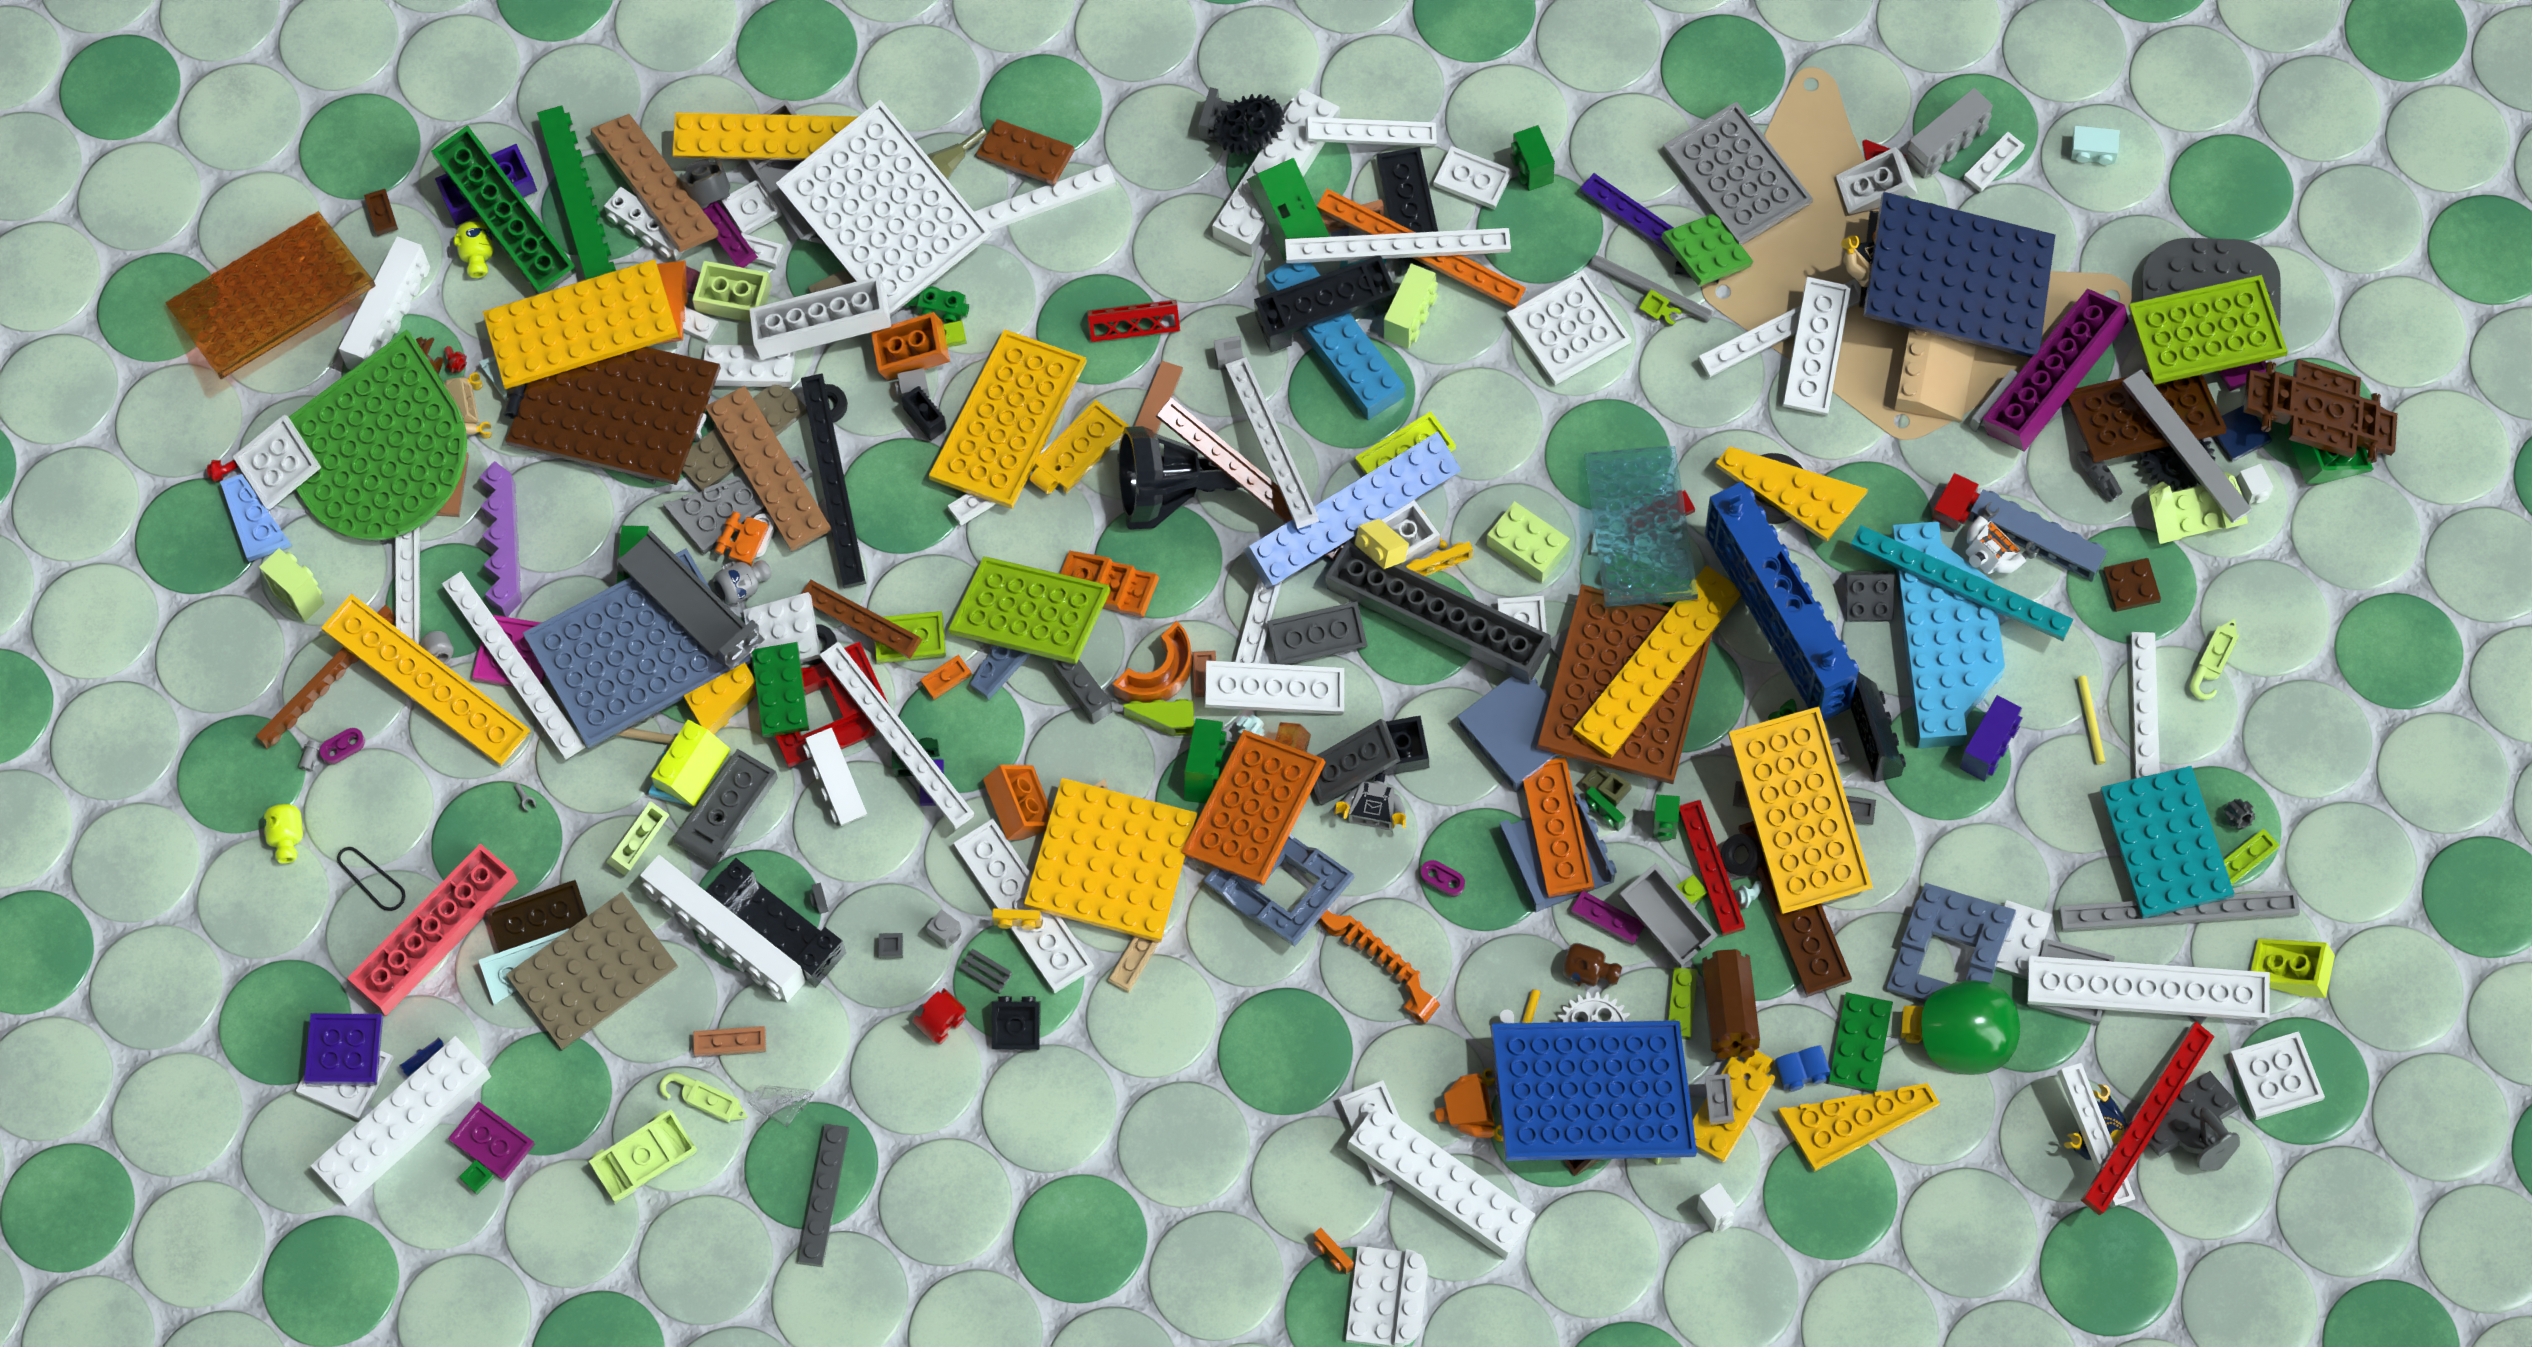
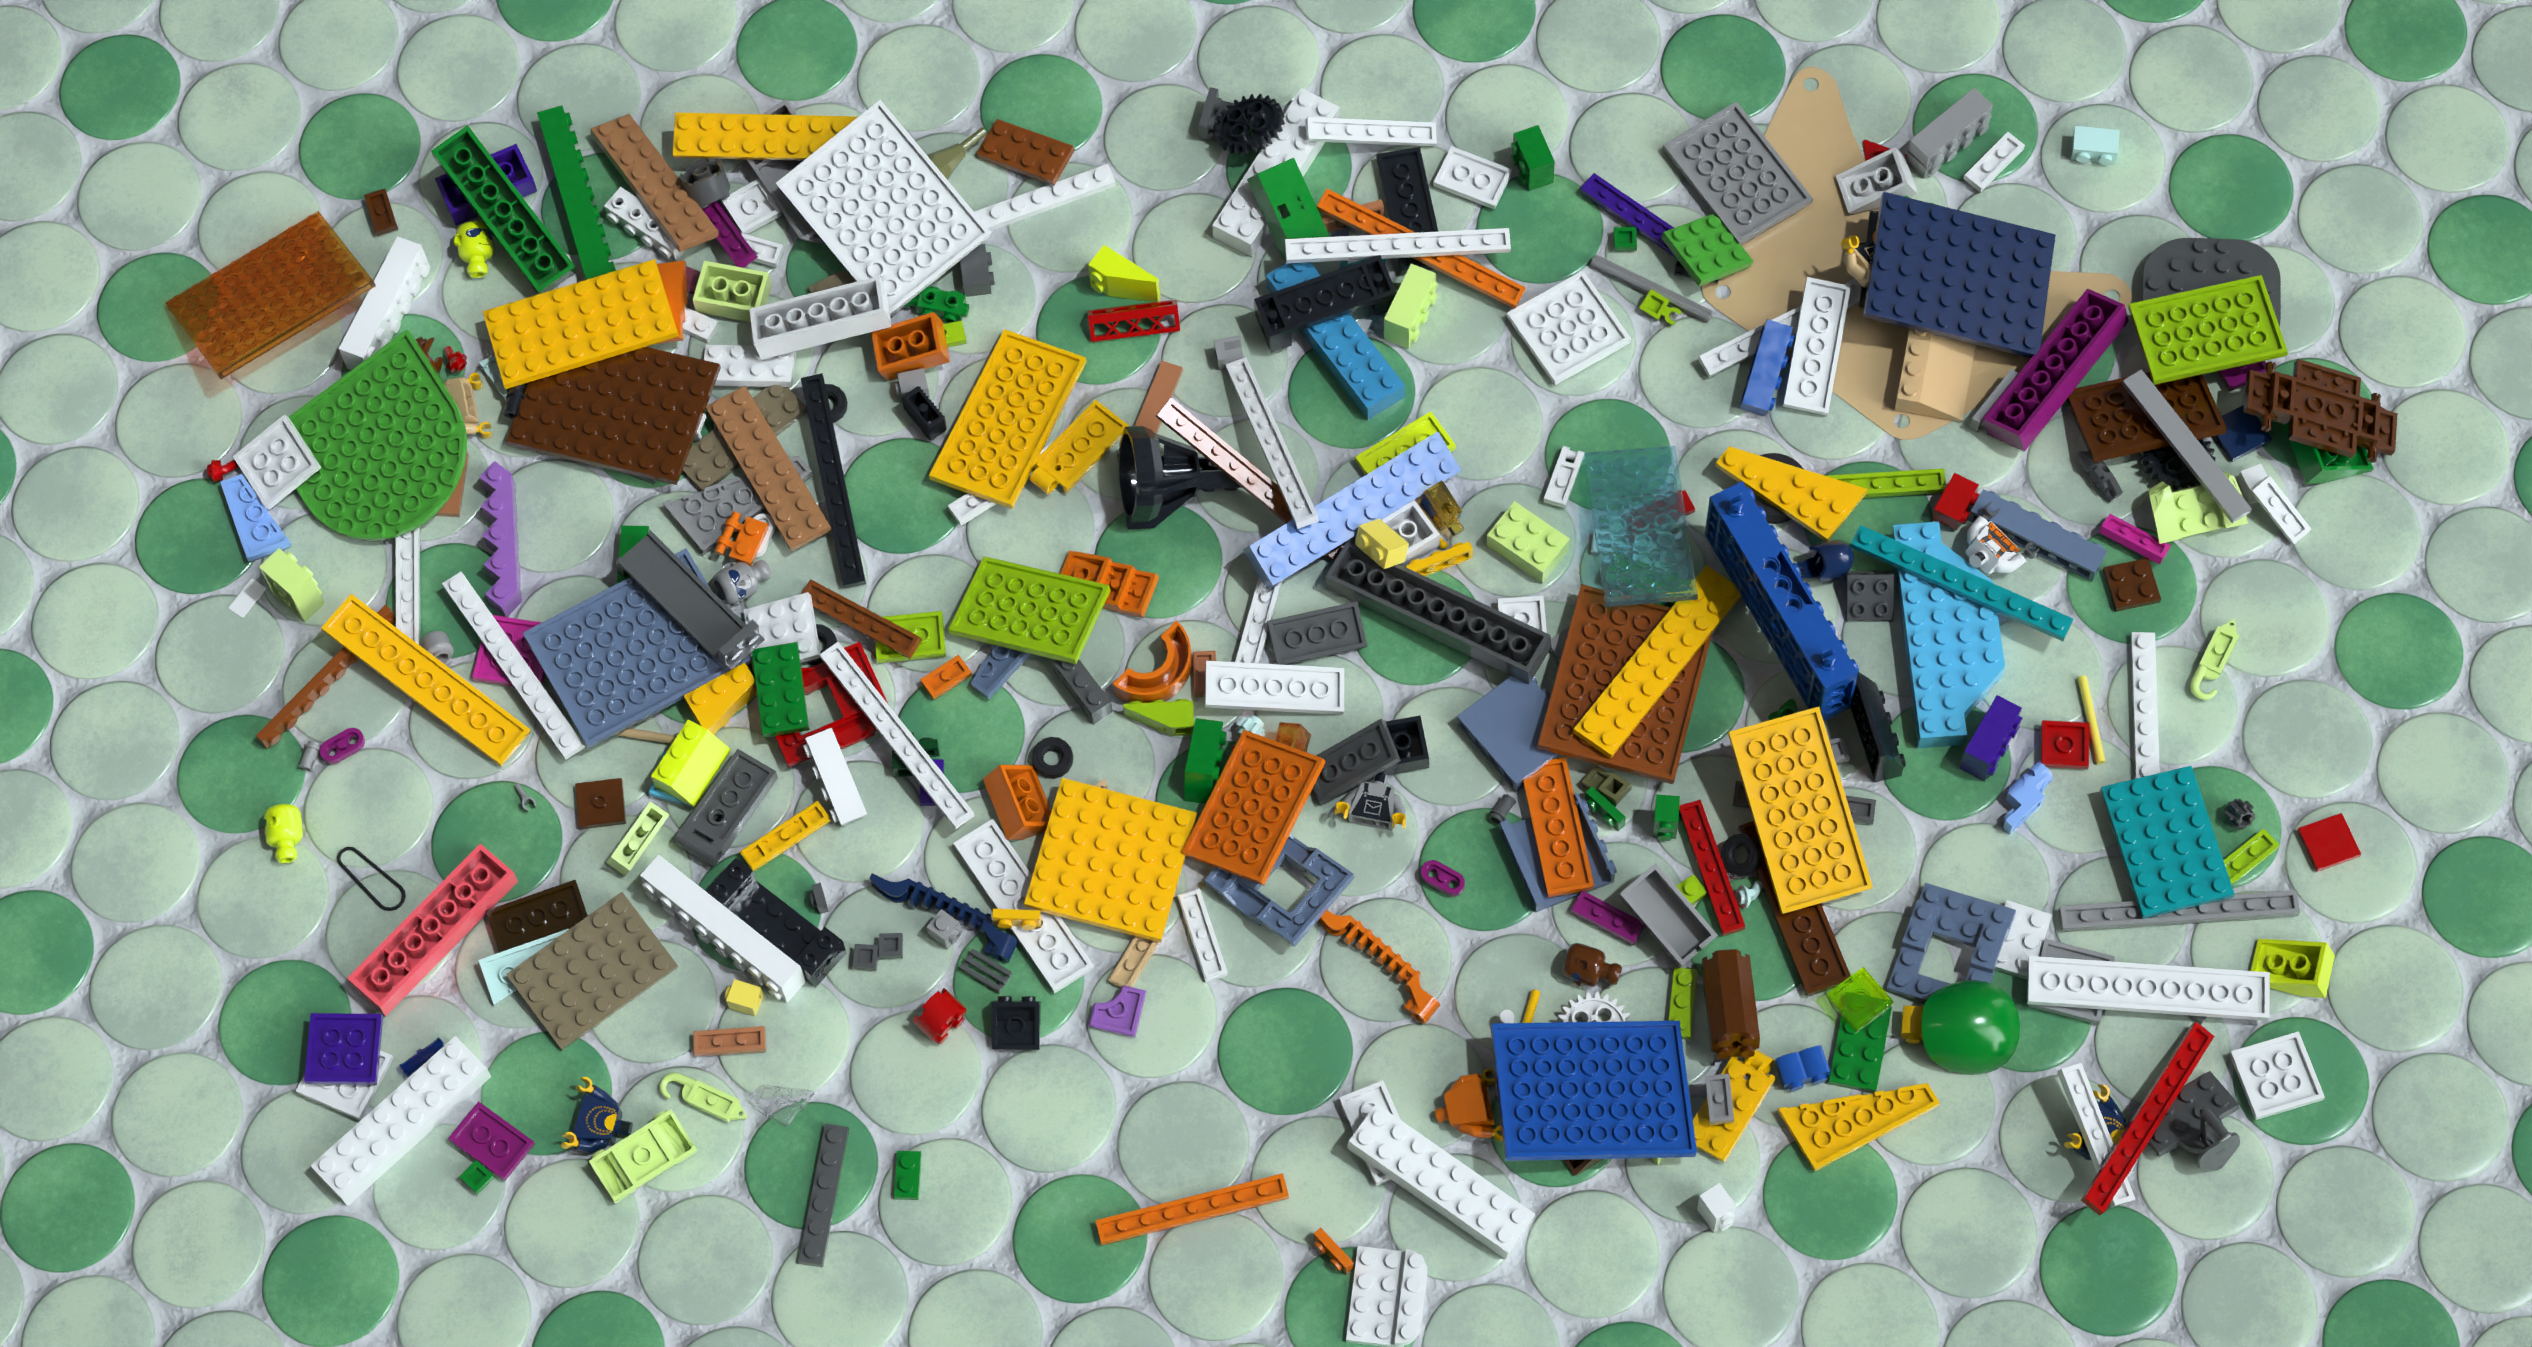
none -> white sticker [229,579,267,618]
none -> dark blue torso [561,1077,633,1153]
none -> reddish brown plate [575,778,626,830]
none -> light yellow brick [725,979,764,1016]
none -> yellow plate [739,800,831,871]
none -> dark grey plate [852,944,879,971]
none -> dark blue piece [870,873,1018,963]
none -> green plate [894,1151,922,1200]
none -> dark grey brick [960,244,995,297]
none -> black tyre [1031,737,1074,779]
none -> neon yellow slope [1088,245,1160,302]
none -> medium lavender tile [1089,985,1147,1037]
none -> orange plate [1095,1173,1289,1246]
none -> white tile [1177,888,1228,983]
none -> clear yellow torso [1419,480,1464,537]
none -> dark grey pin [1489,794,1516,825]
none -> white plate [1544,446,1585,509]
none -> green plate [1613,227,1637,251]
none -> brick [1738,319,1794,416]
none -> dark blue helmet [1796,540,1854,582]
none -> clear neon green tile [1826,967,1894,1033]
none -> lime plate [1827,468,1946,498]
none -> light blue plate [2003,762,2053,835]
none -> red plate [2041,720,2089,770]
none -> dark pink plate [2099,514,2171,564]
none -> white plate [2250,476,2311,544]
none -> red tile [2297,813,2361,872]

